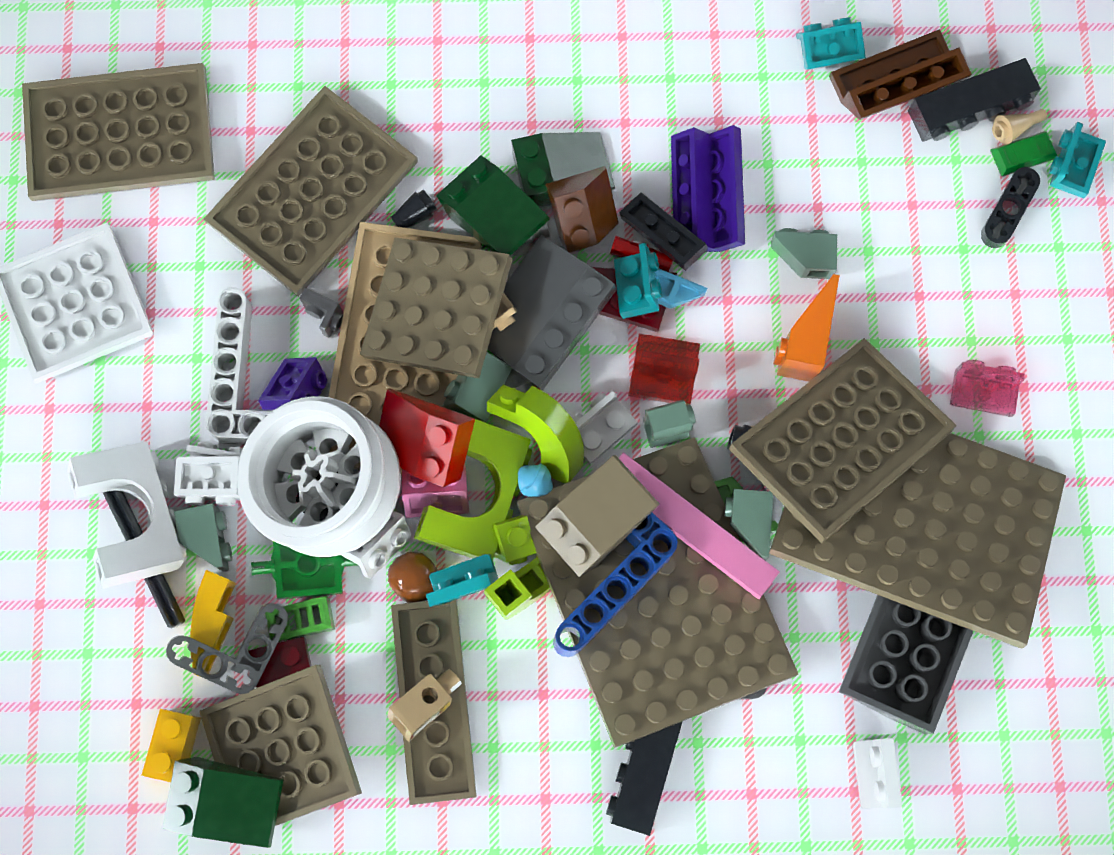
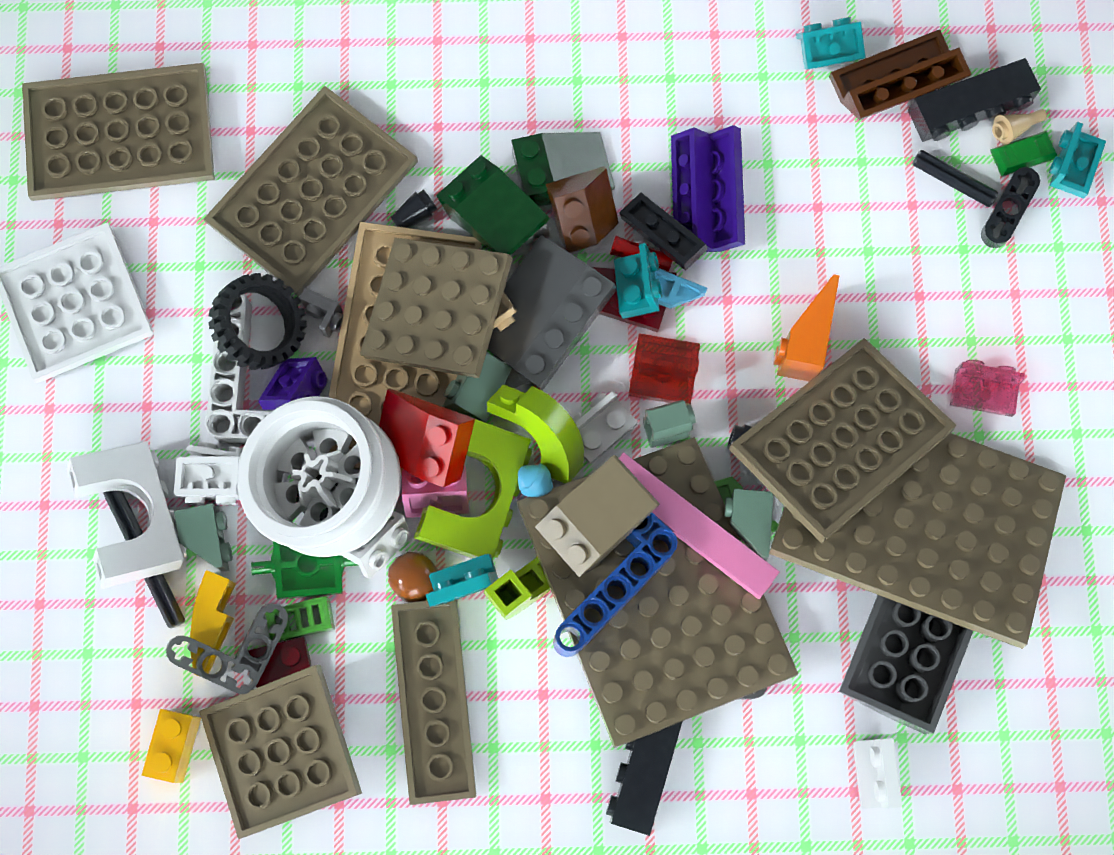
dark green slope [162,757,284,848] -> none
tan torso [387,669,462,742] -> none
lime bracket [493,515,536,565] -> none
sand green slope [771,228,837,279] -> none
none -> black tyre [208,273,307,370]
none -> black axle [912,150,999,207]

